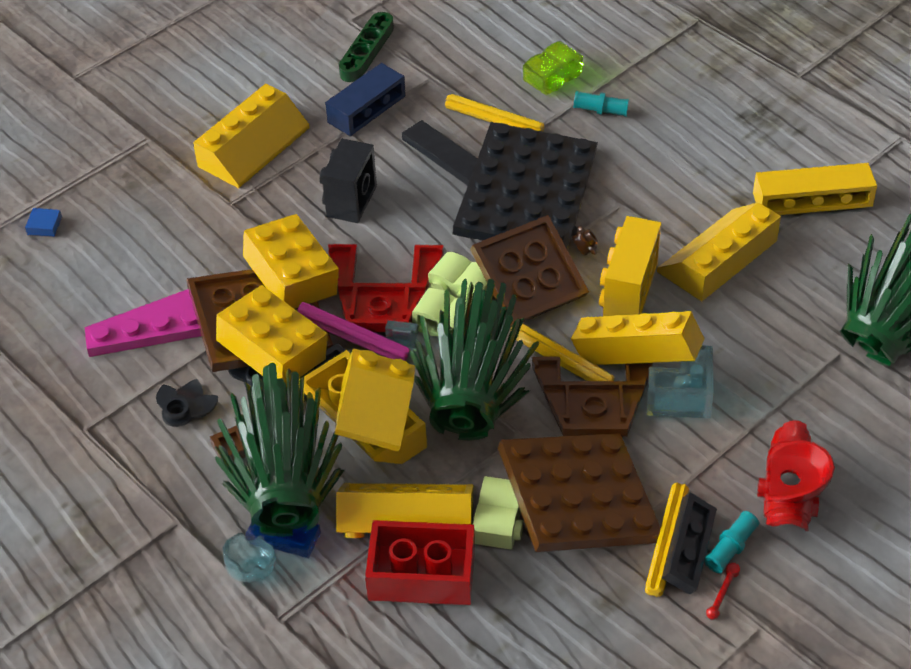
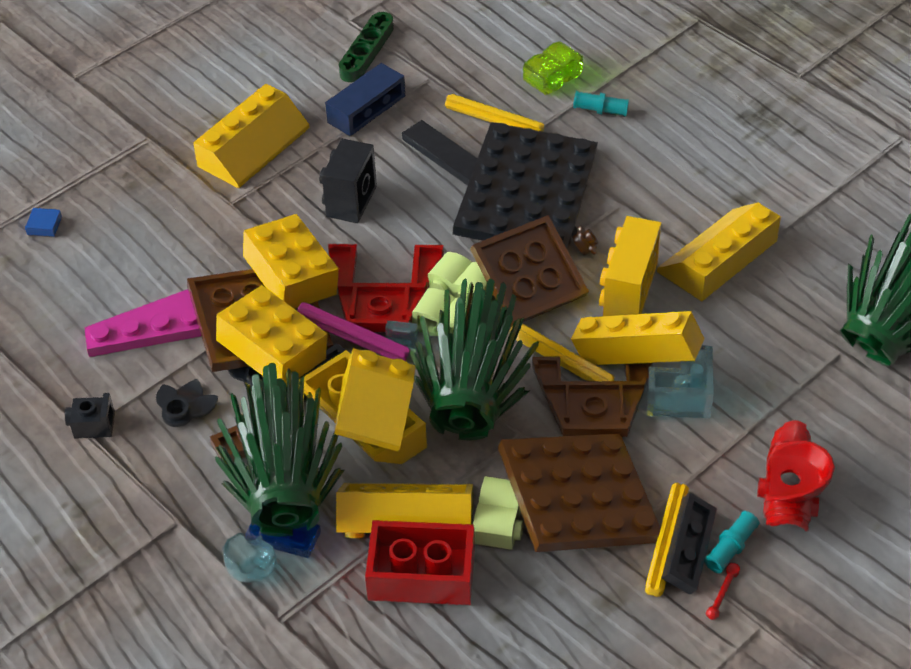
yellow brick [753,163,877,215] -> none
none -> black brick [65,393,115,439]

